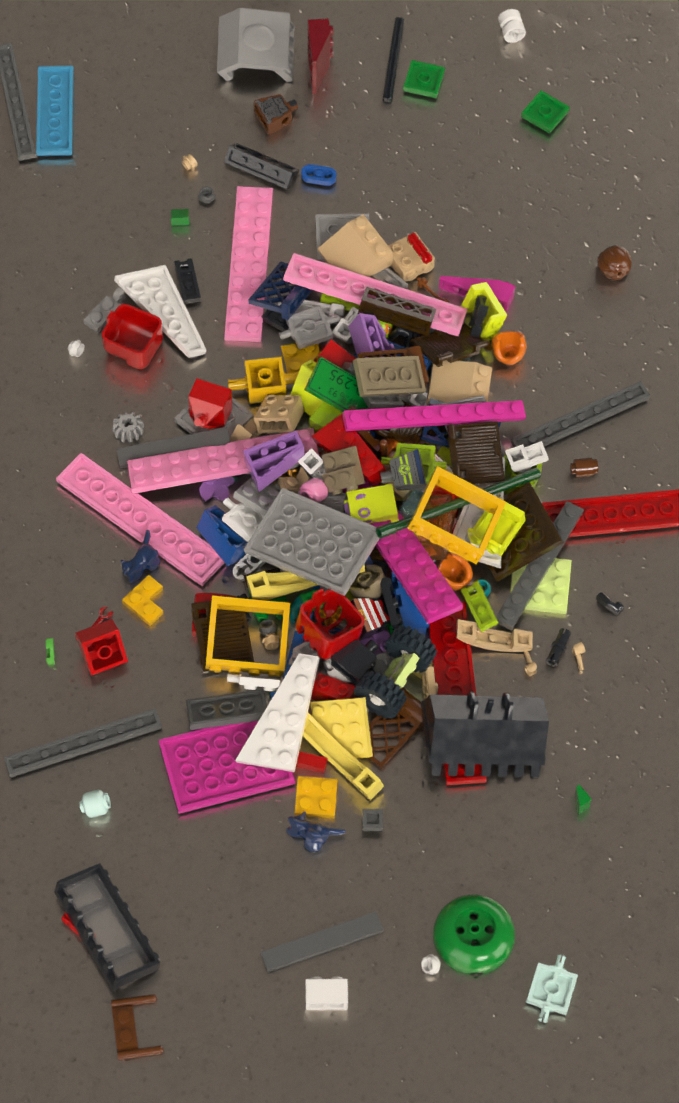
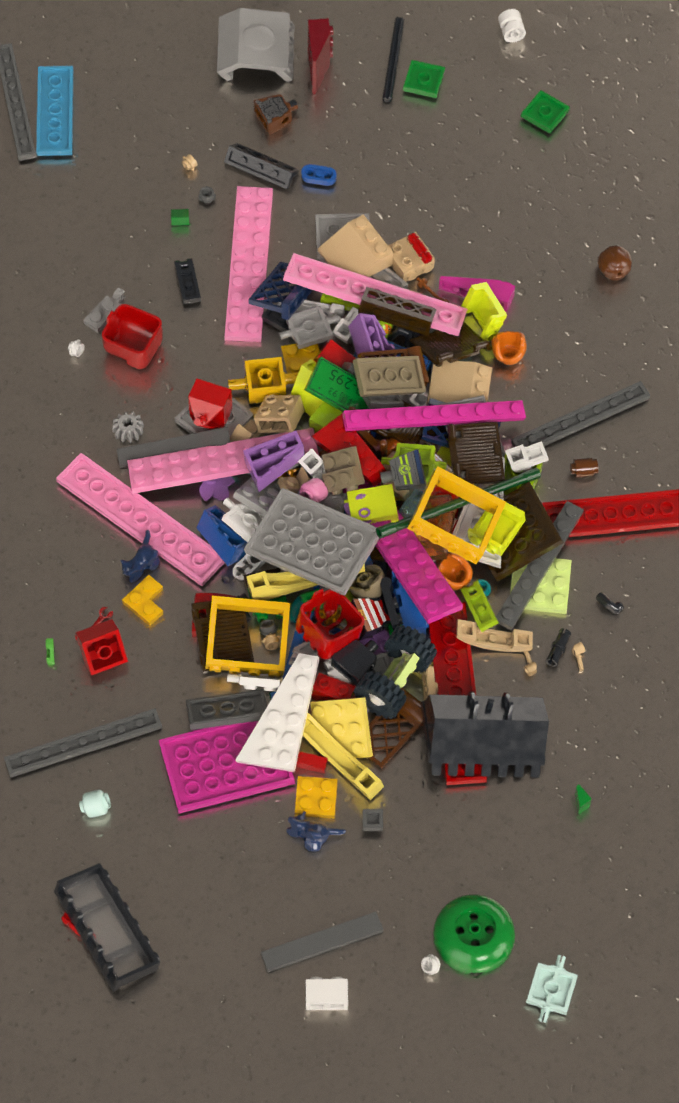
reddish brown plate [111,994,164,1060] -> none
white wing [114,265,206,358] -> none
black piece [468,295,489,338] -> none

